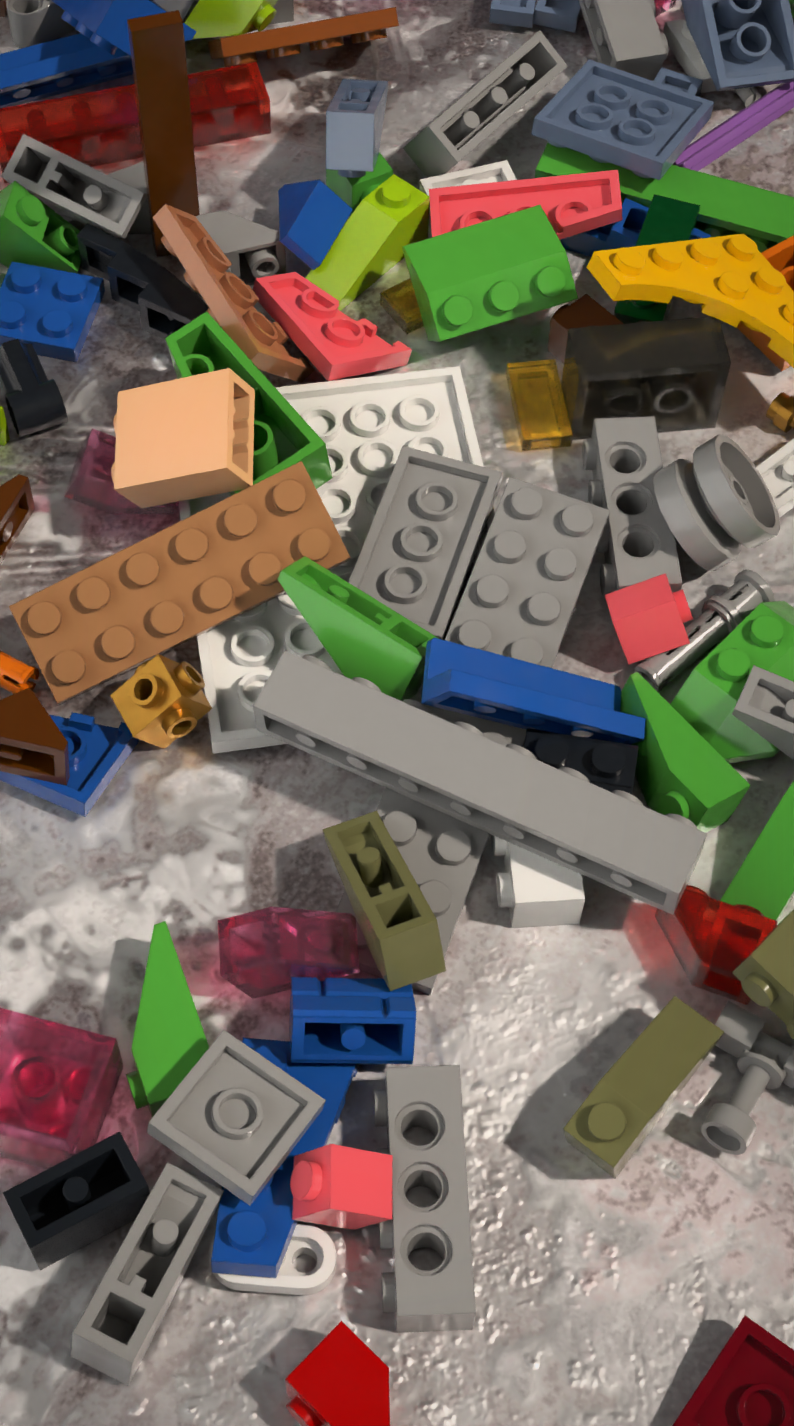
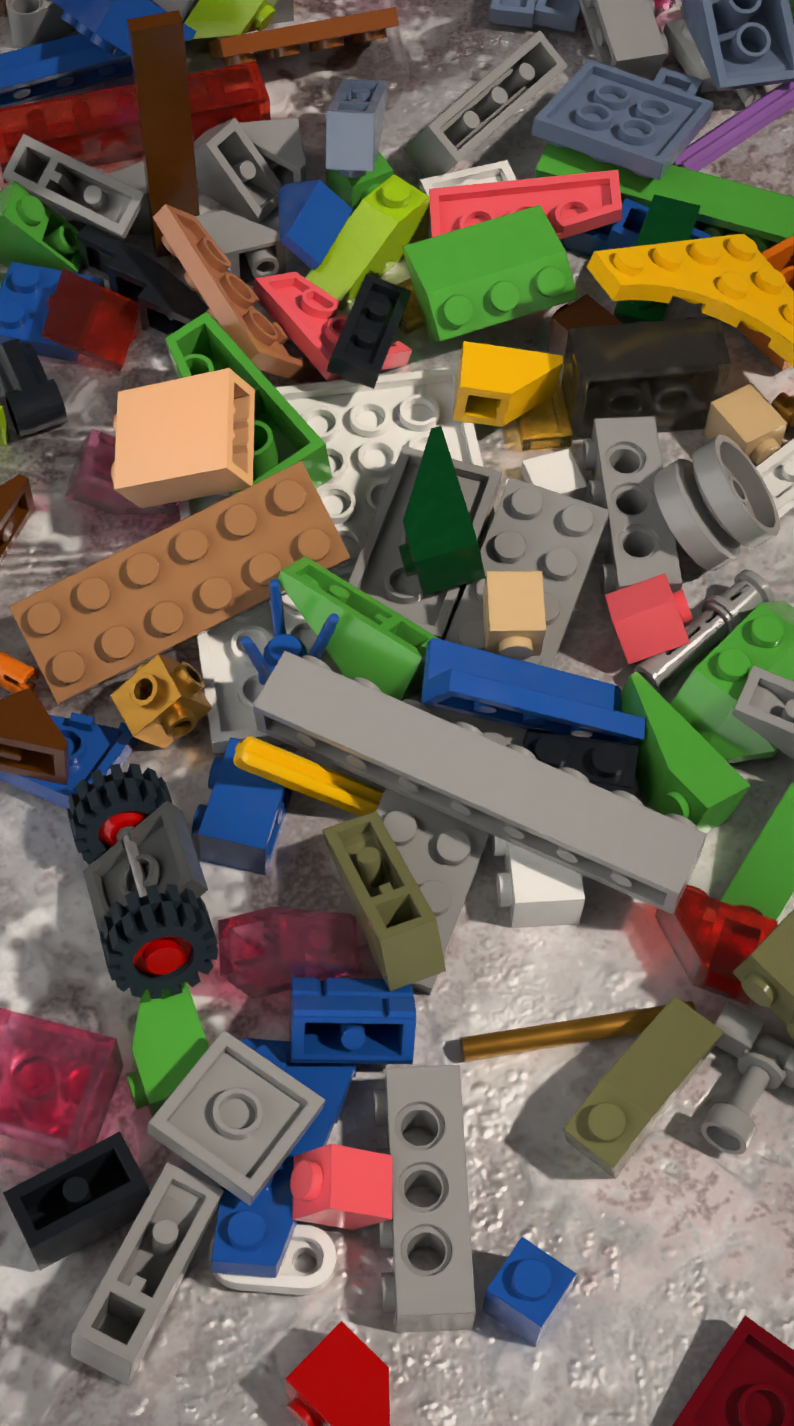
none -> clear red piece [40,269,139,371]
none -> plate [67,763,218,999]
none -> blue brick [192,737,295,875]
none -> light grey slope [193,118,283,223]
none -> yellow axle [233,736,383,816]
none -> light grey slope [239,117,307,186]
none -> blue plant [240,579,339,685]
none -> black plate [327,274,412,389]
none -> dark green slope [398,426,486,595]
none -> yellow slope [452,341,563,427]
none -> pearl gold bar [460,1001,696,1061]
none -> tan brick [482,571,546,660]
none -> blue brick [482,1237,577,1347]
none -> white tile [521,448,588,499]
none -> tan brick [703,383,788,466]

